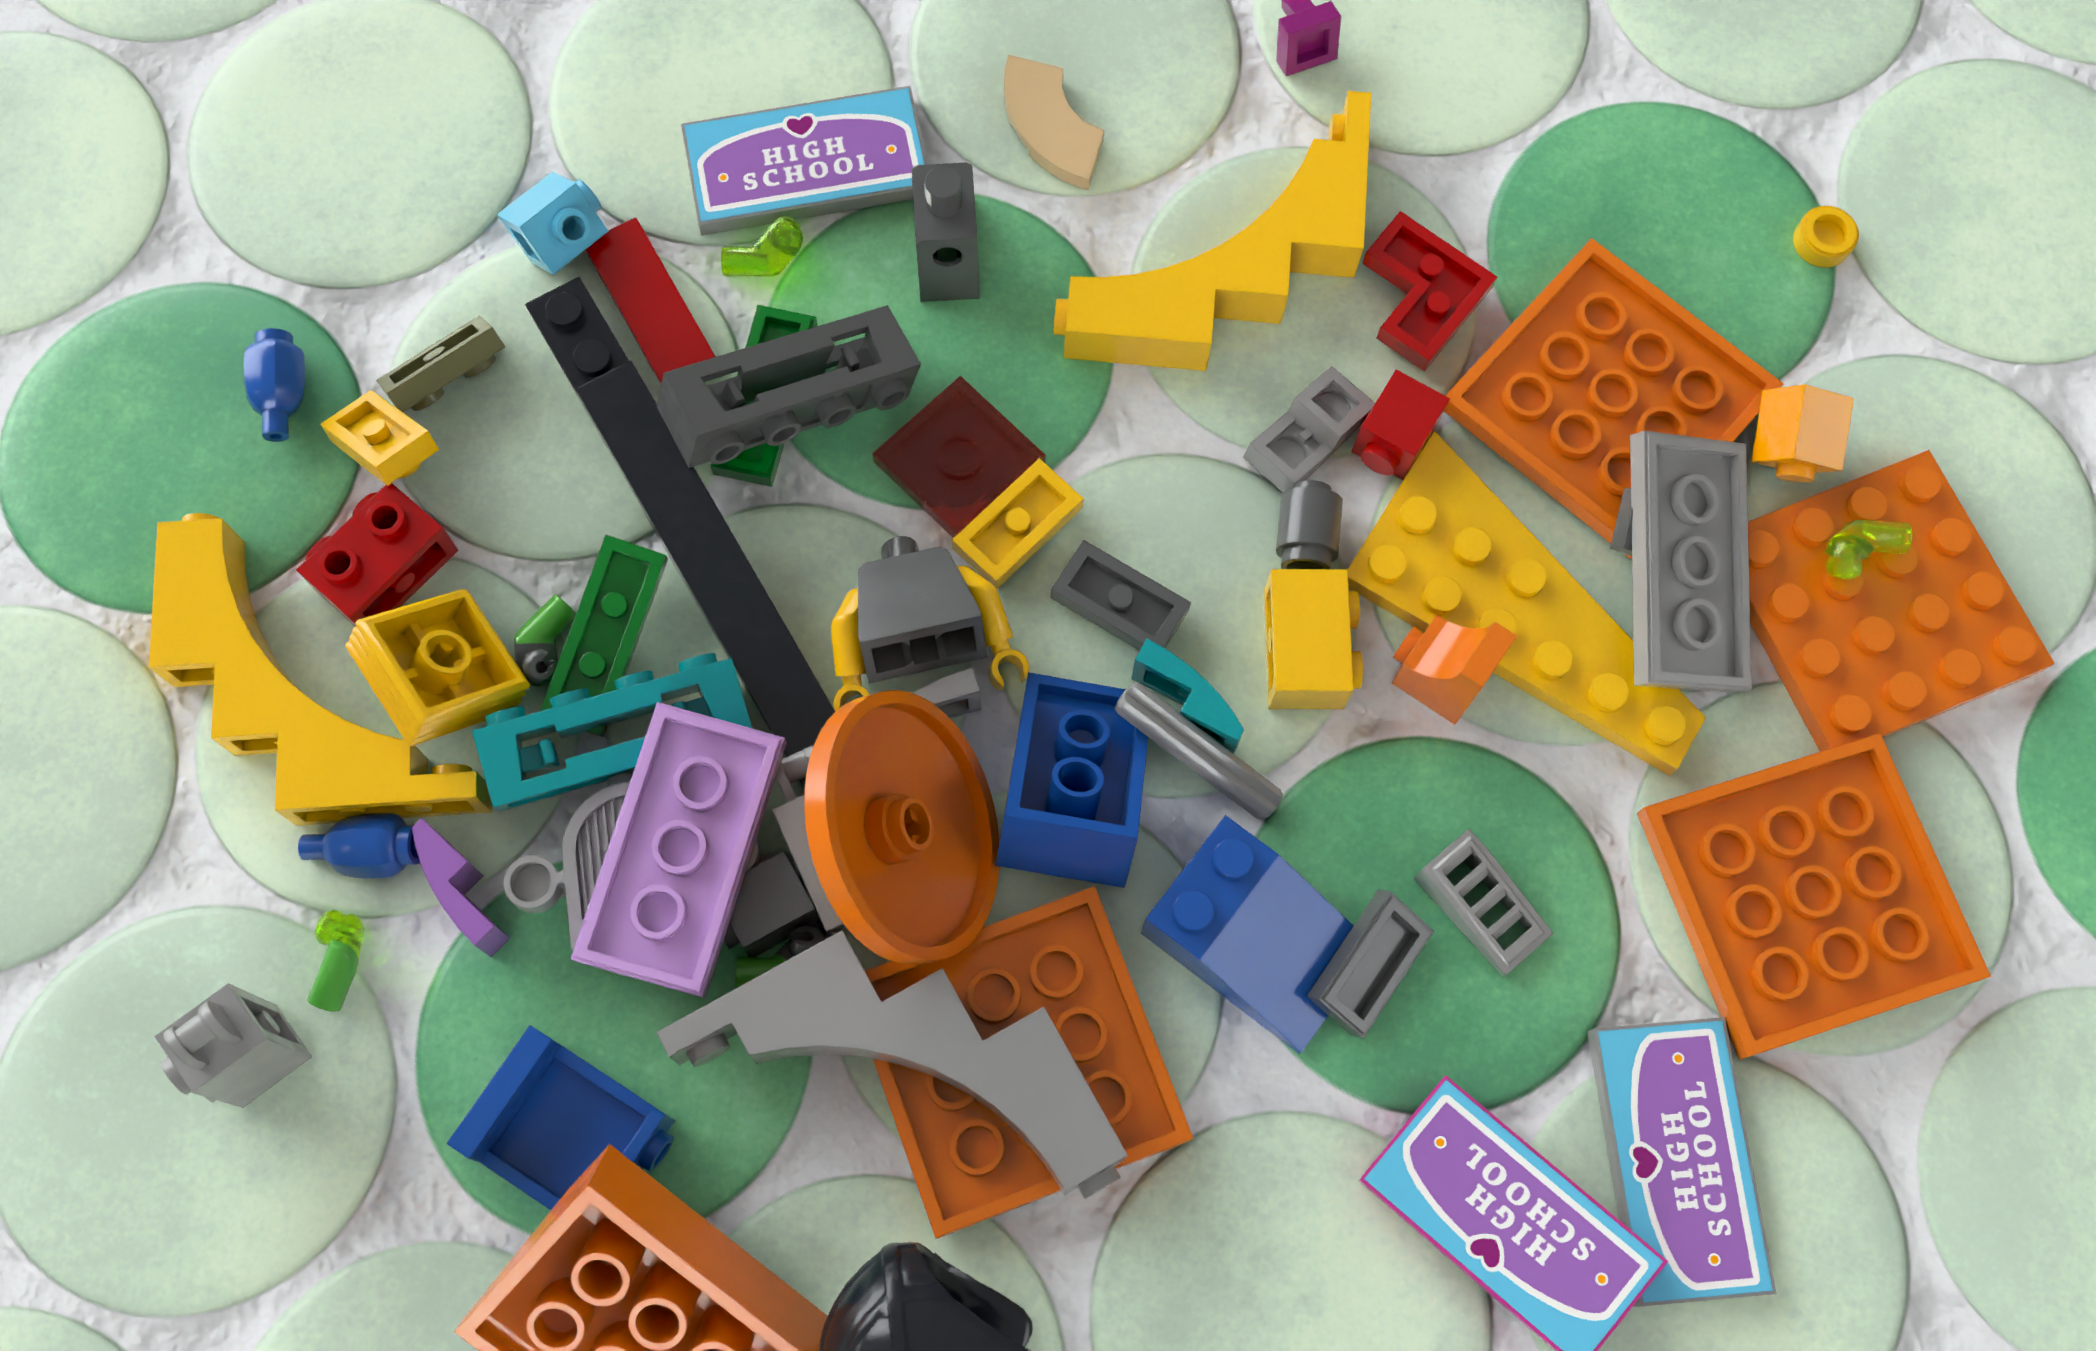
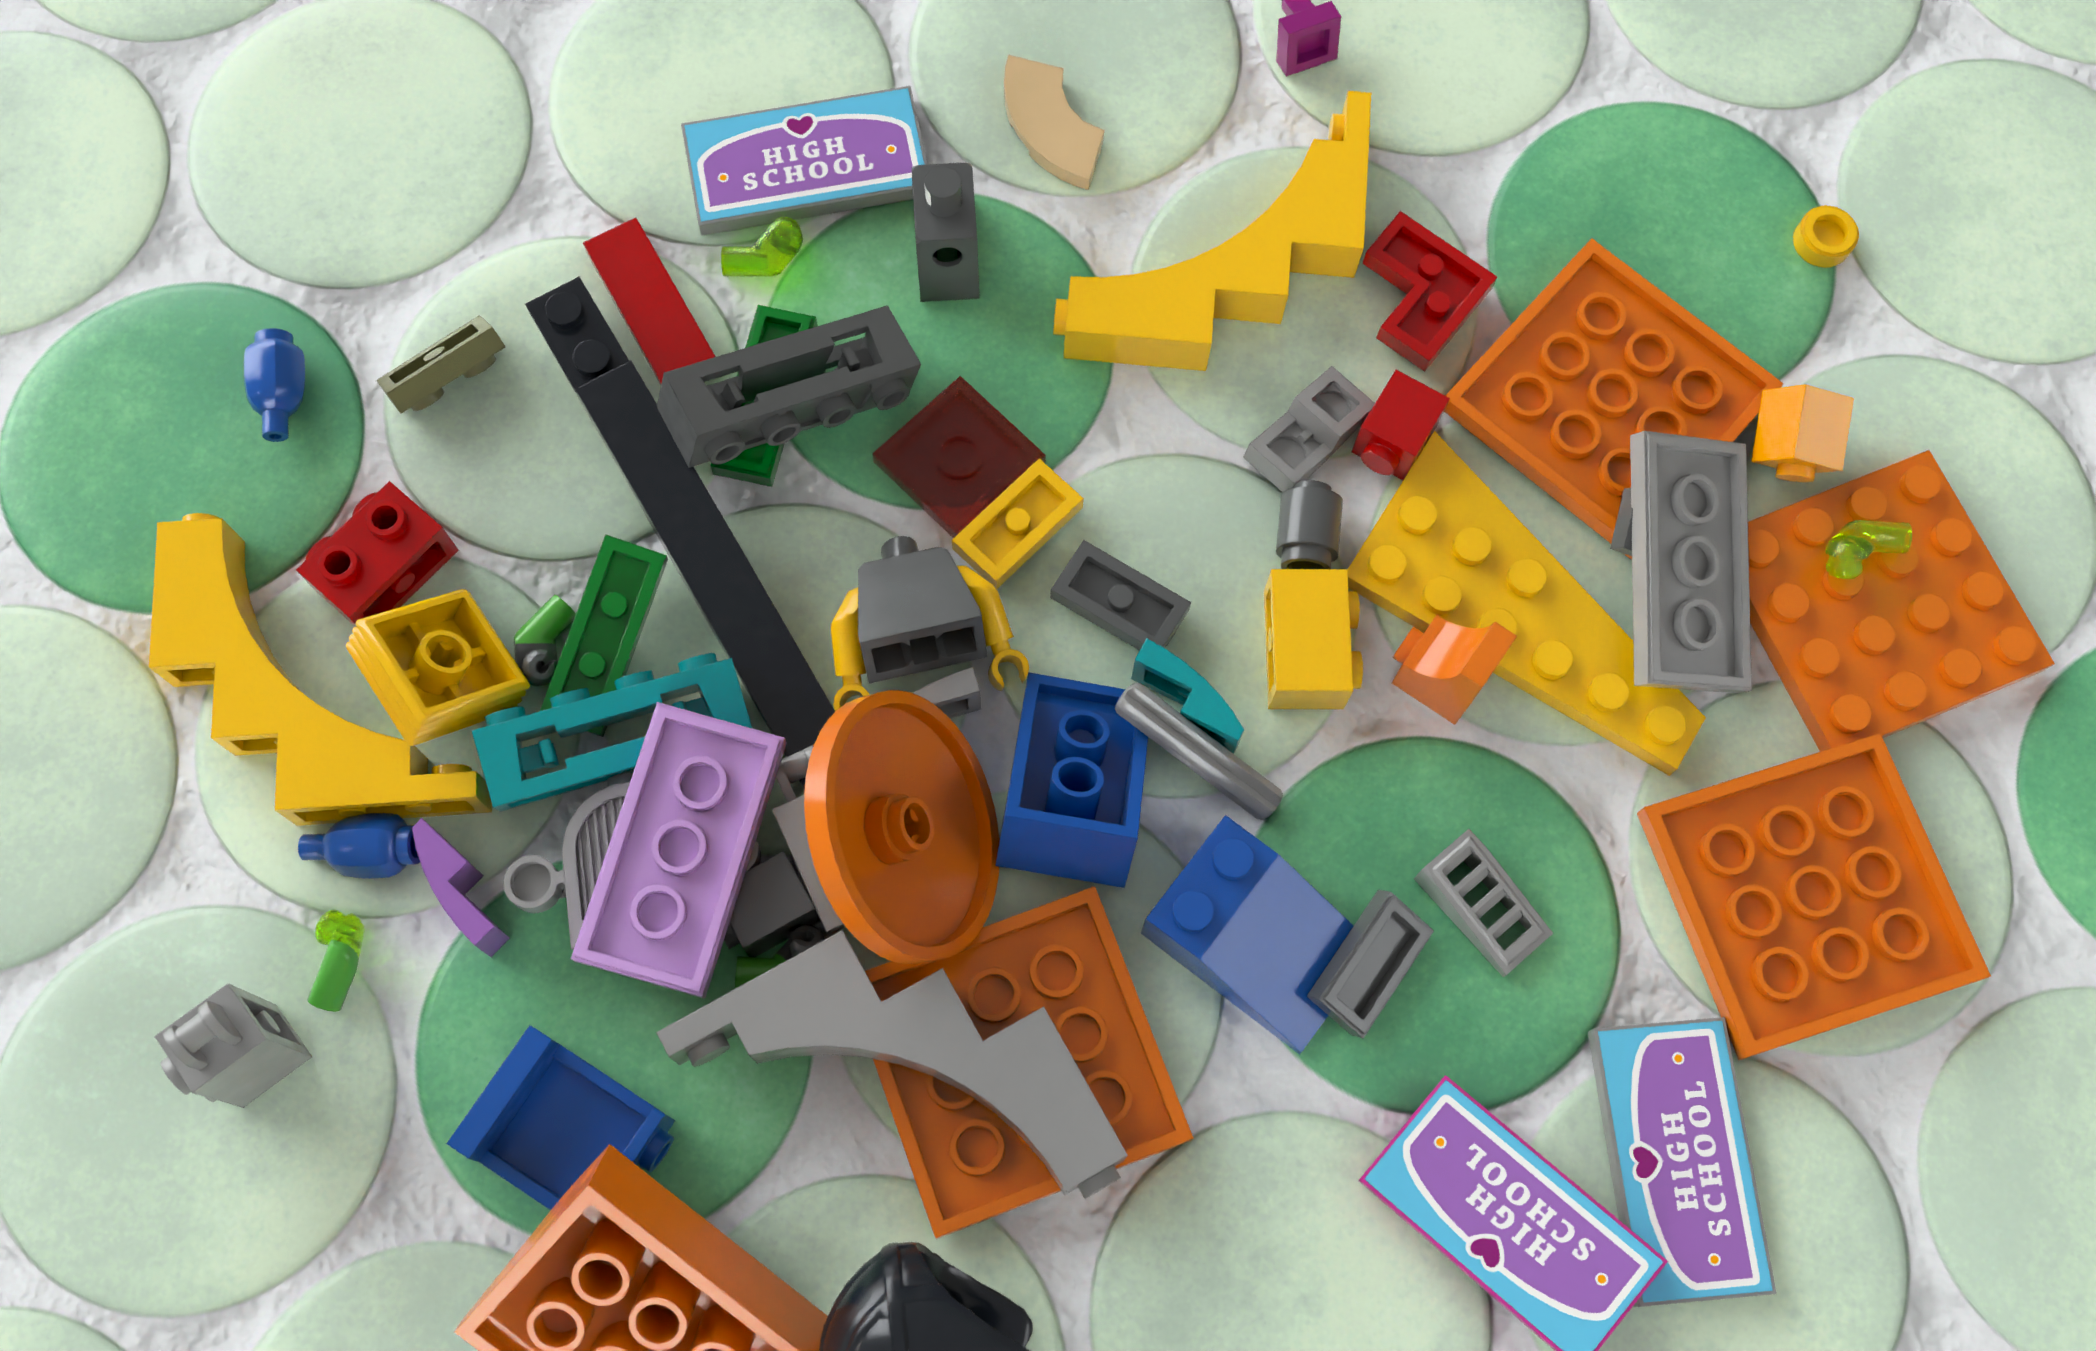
yellow plate [320,390,439,486] -> none
medium azure brick [497,171,608,275] -> none

